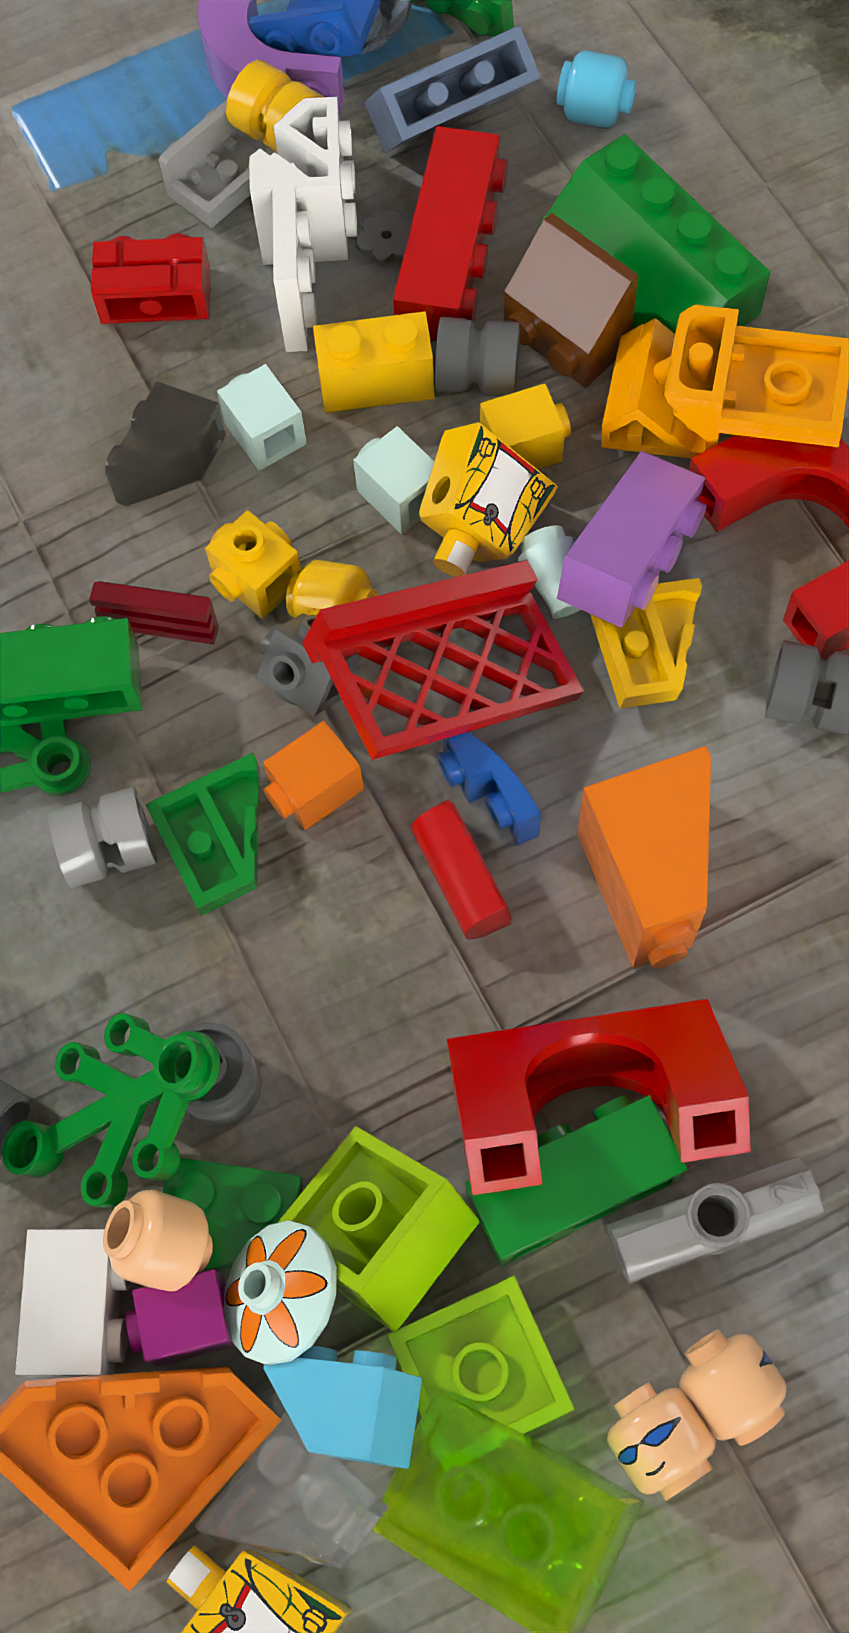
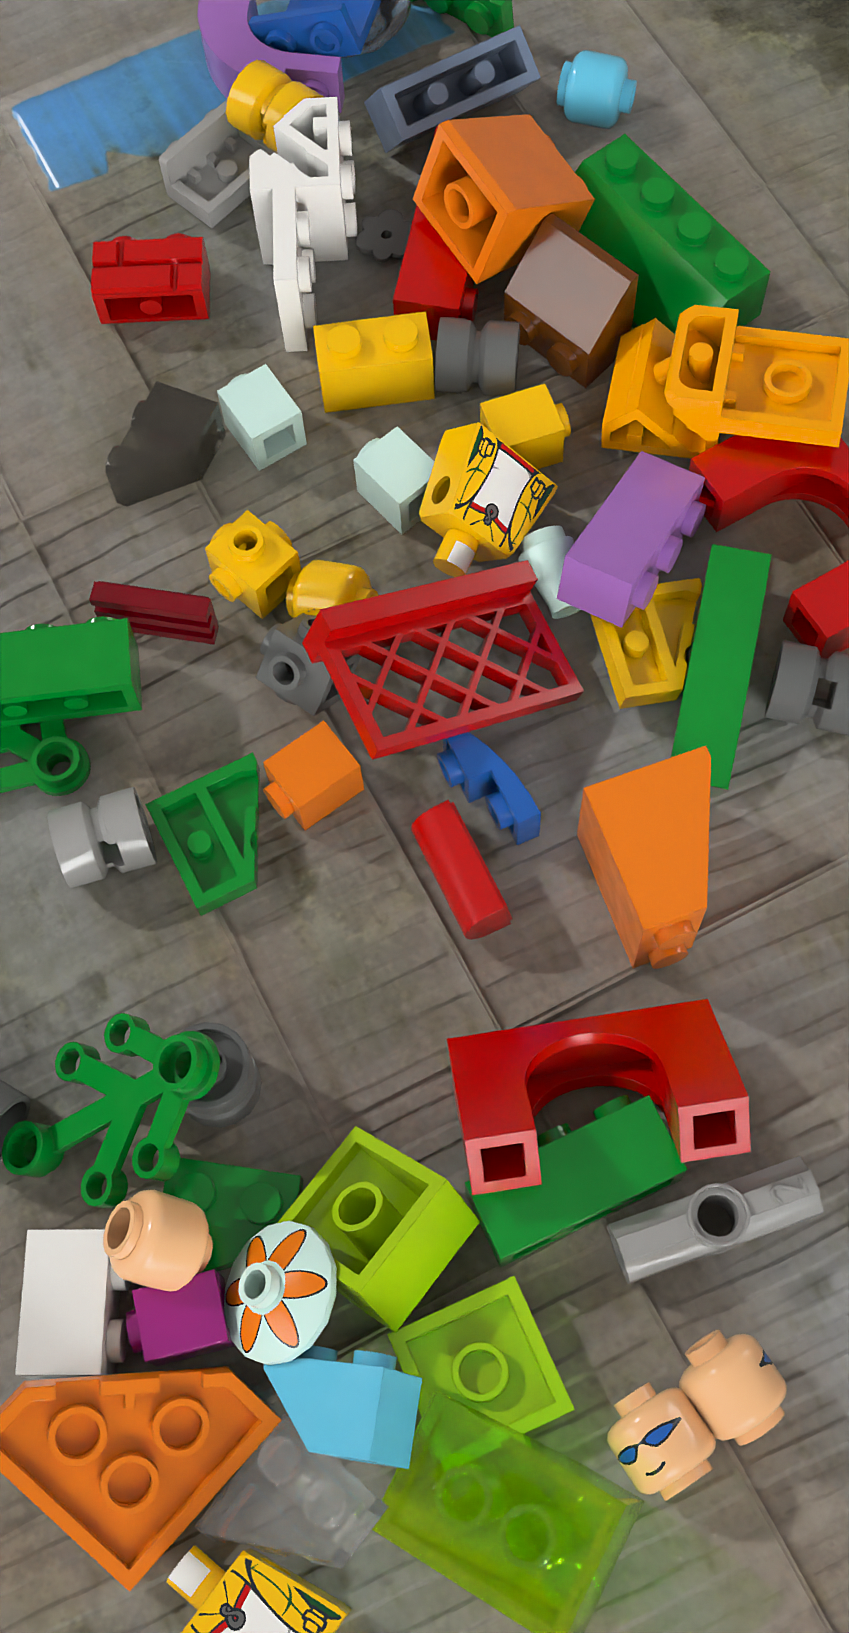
none -> orange slope [413,114,595,284]
none -> green slope [670,544,772,790]

